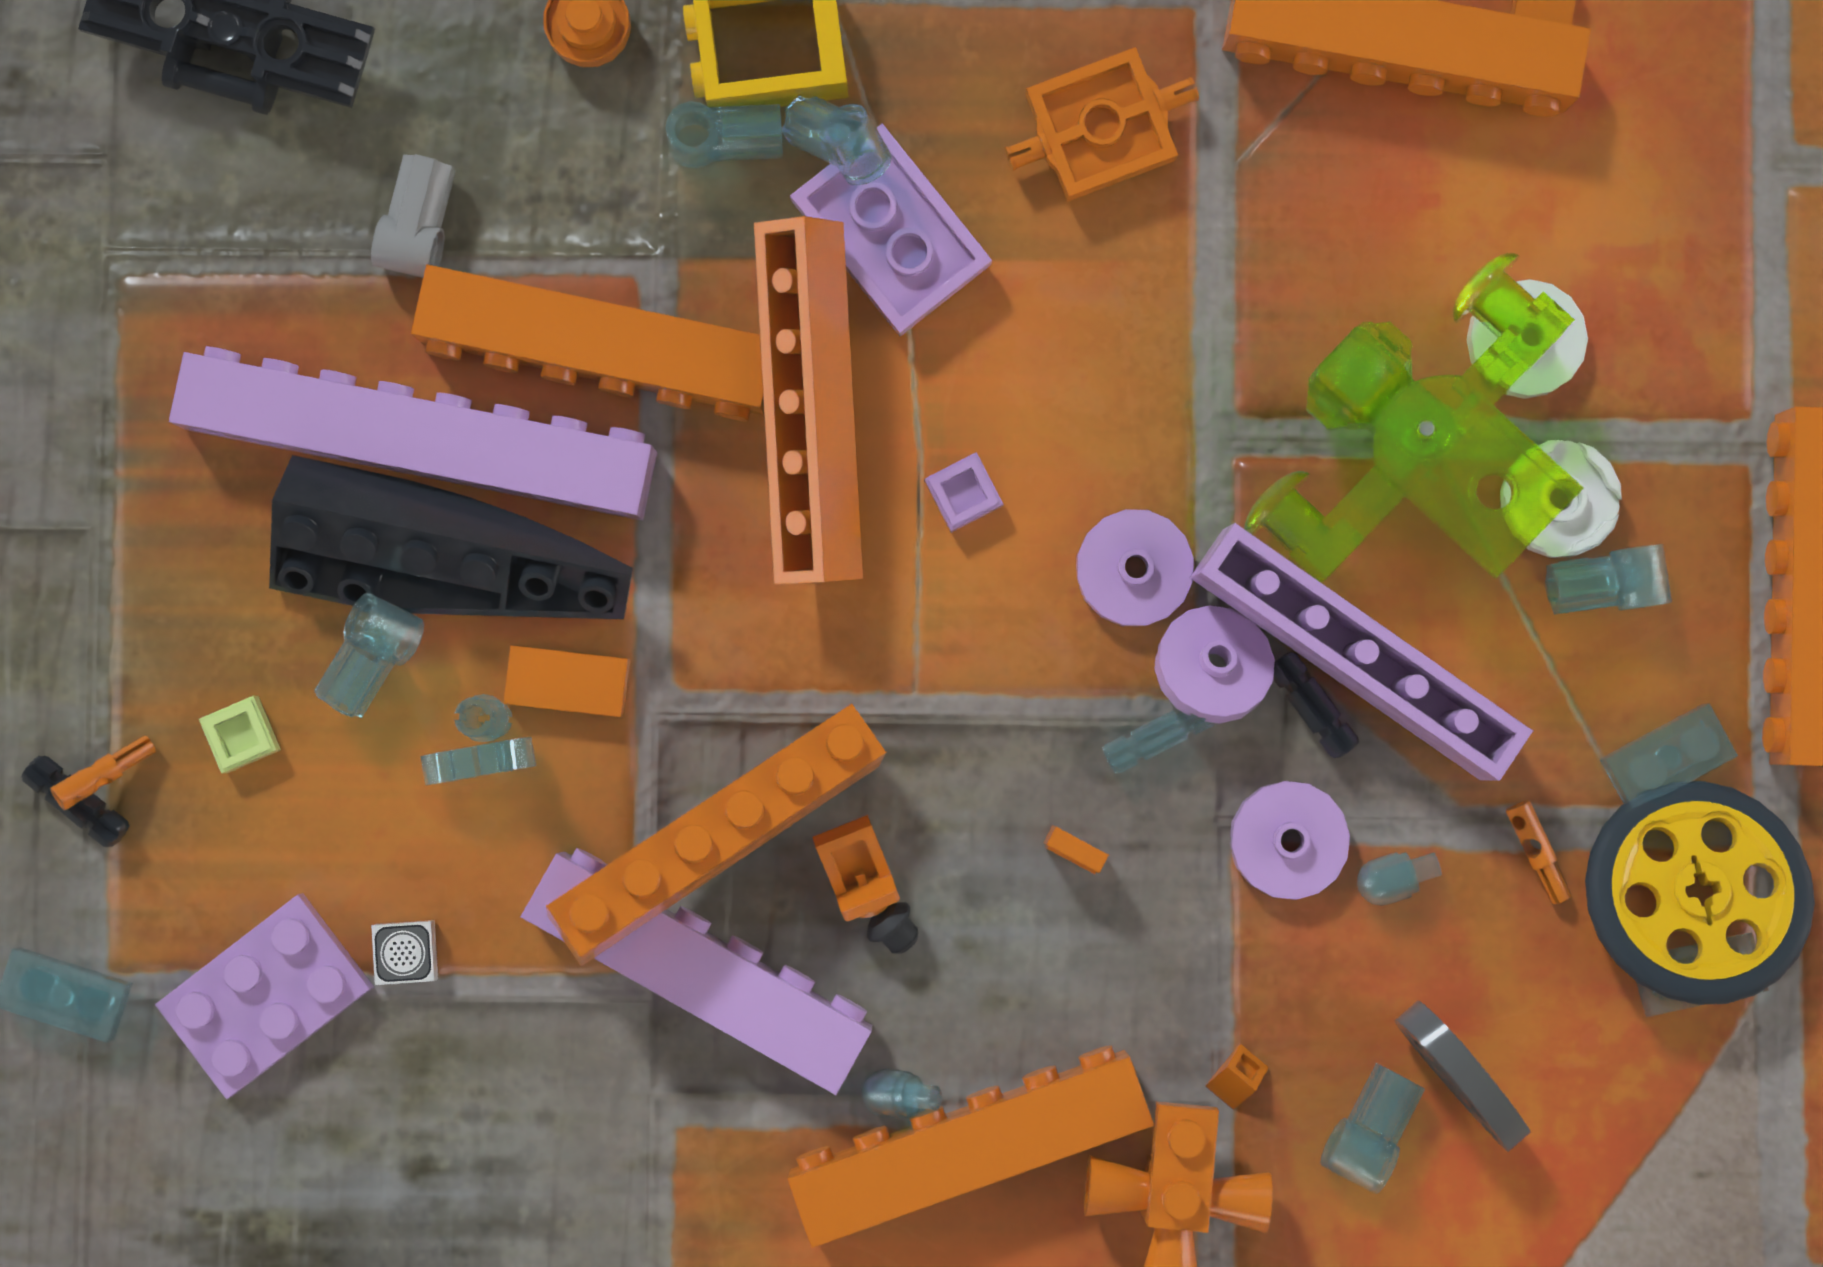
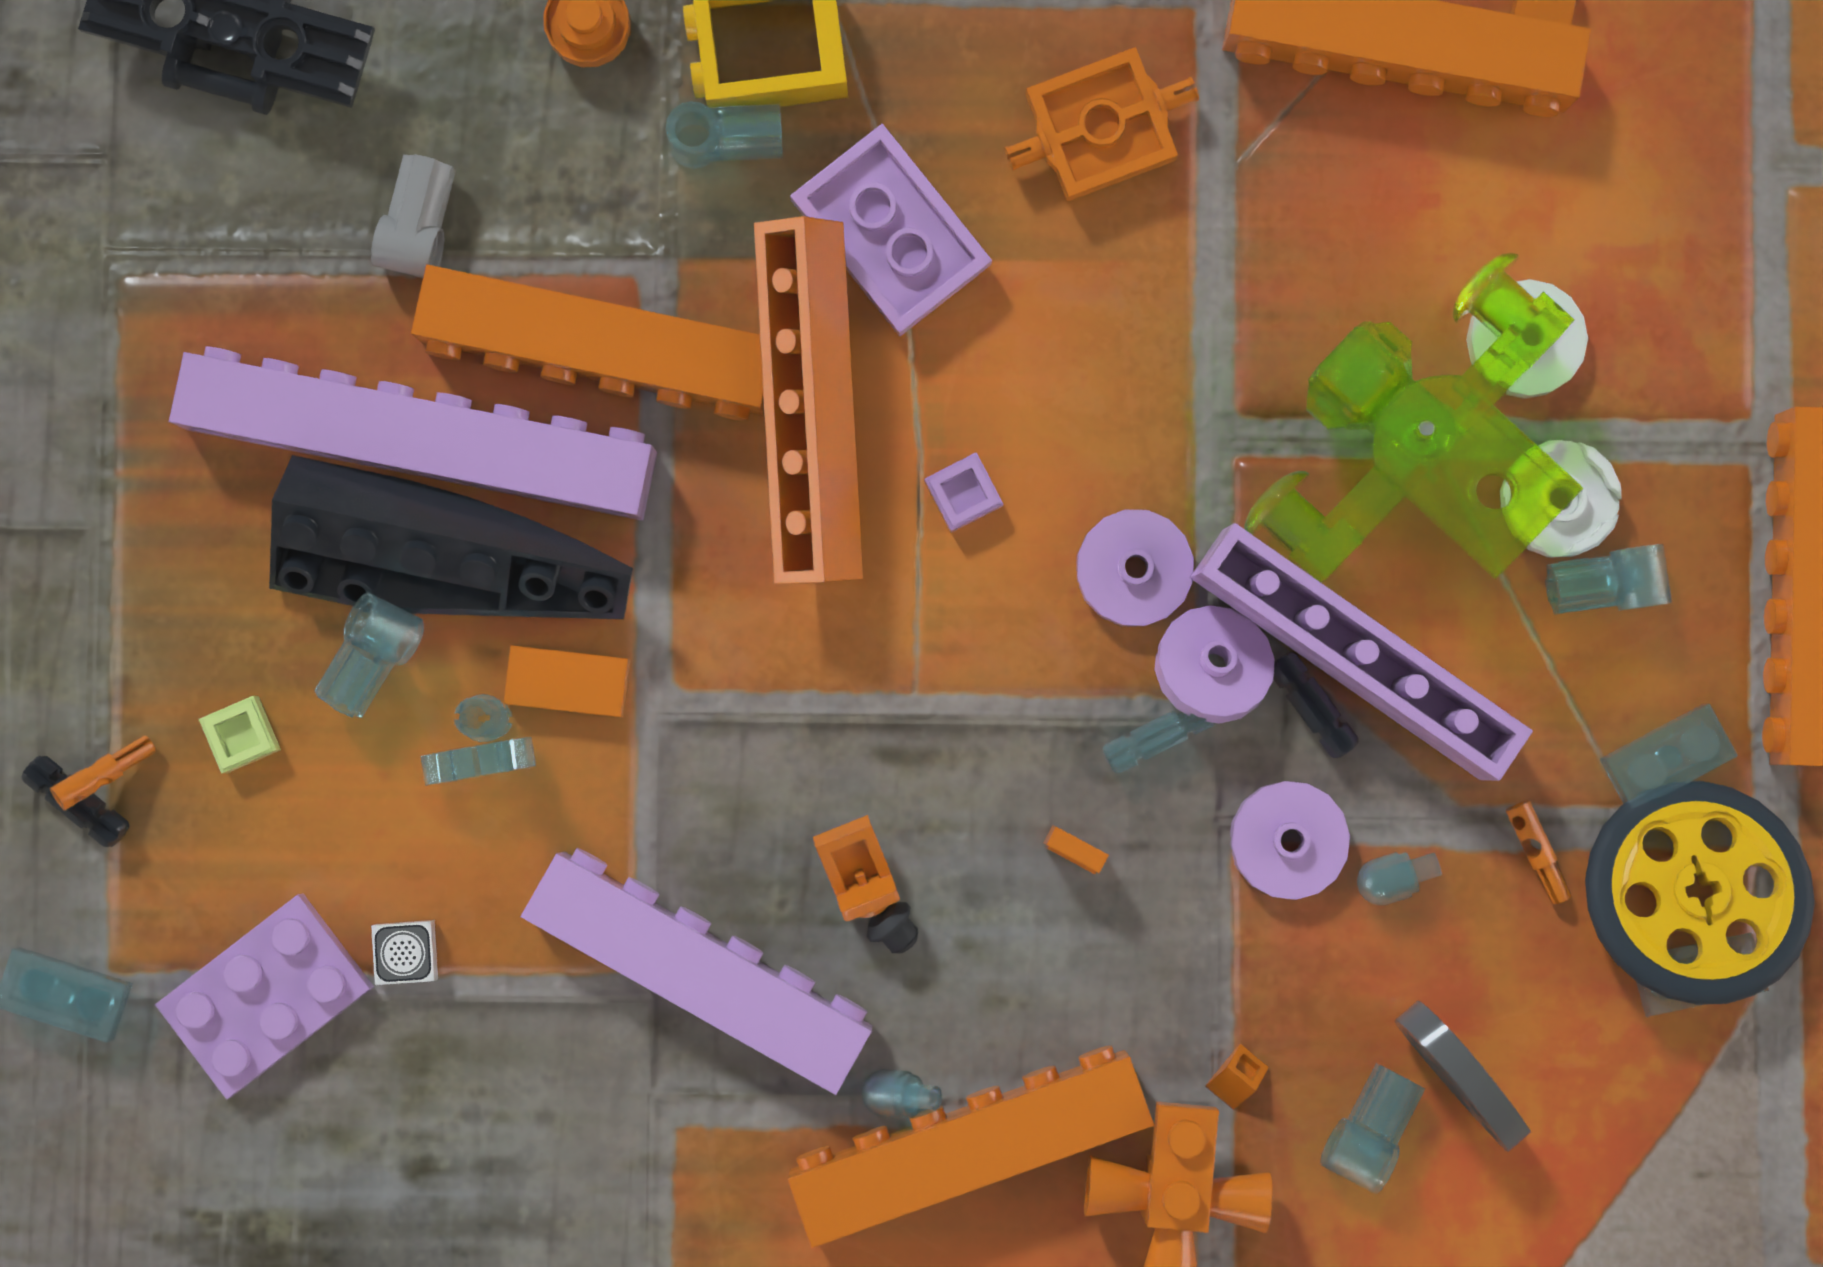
orange brick [546,704,886,966] -> none
clear light blue piece [781,96,892,185] -> none

